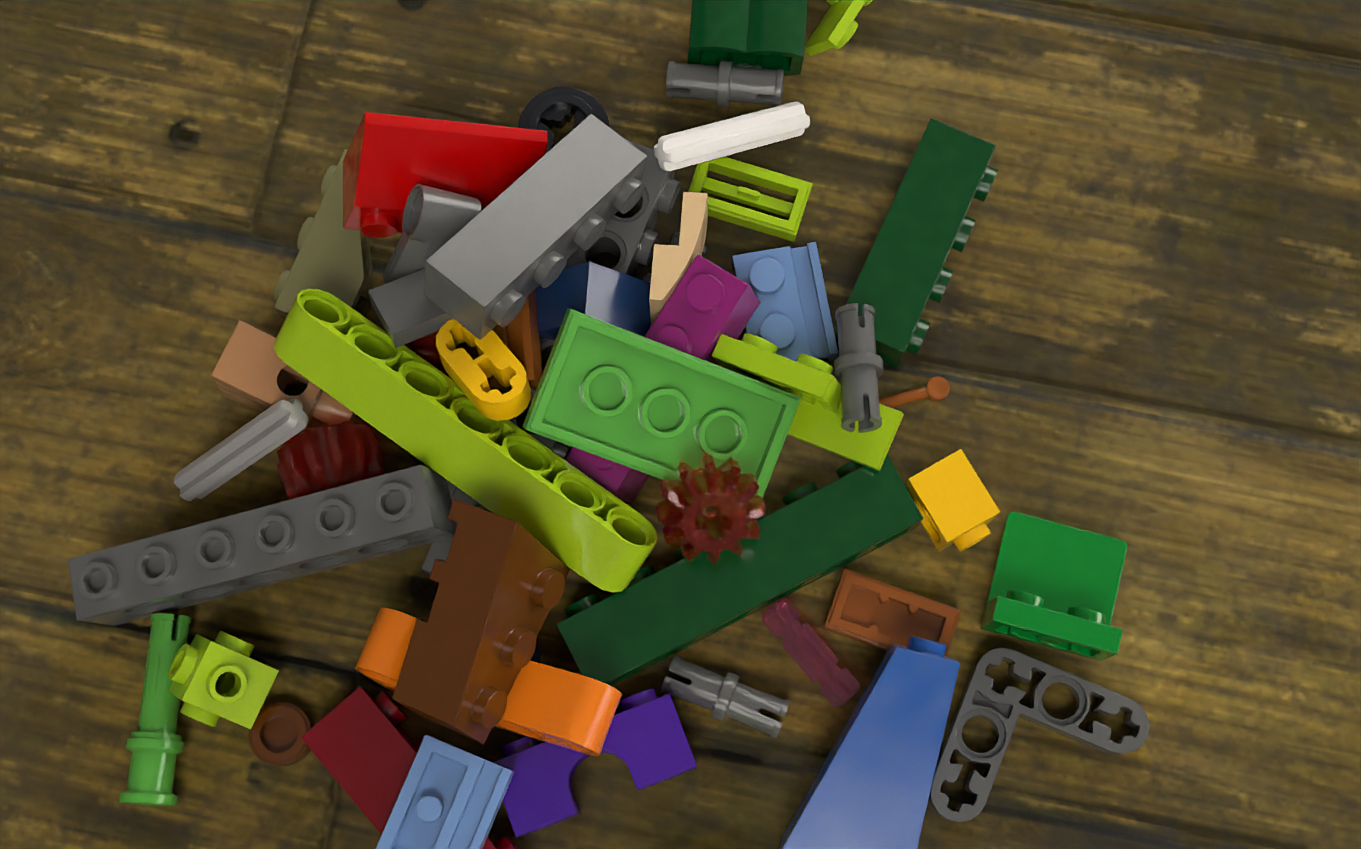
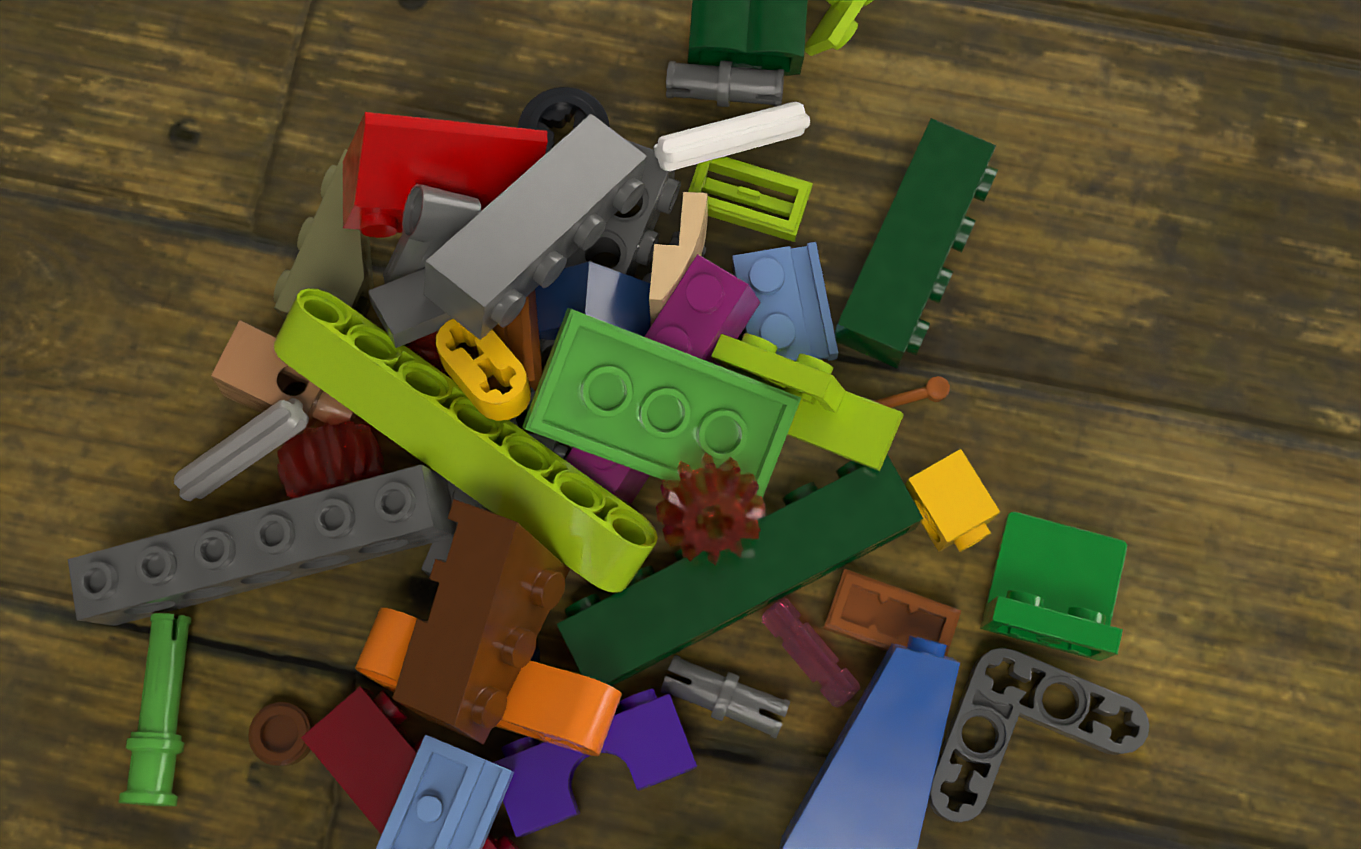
lime brick [168,631,279,729] -> none
dark grey pin [833,303,883,433] -> none

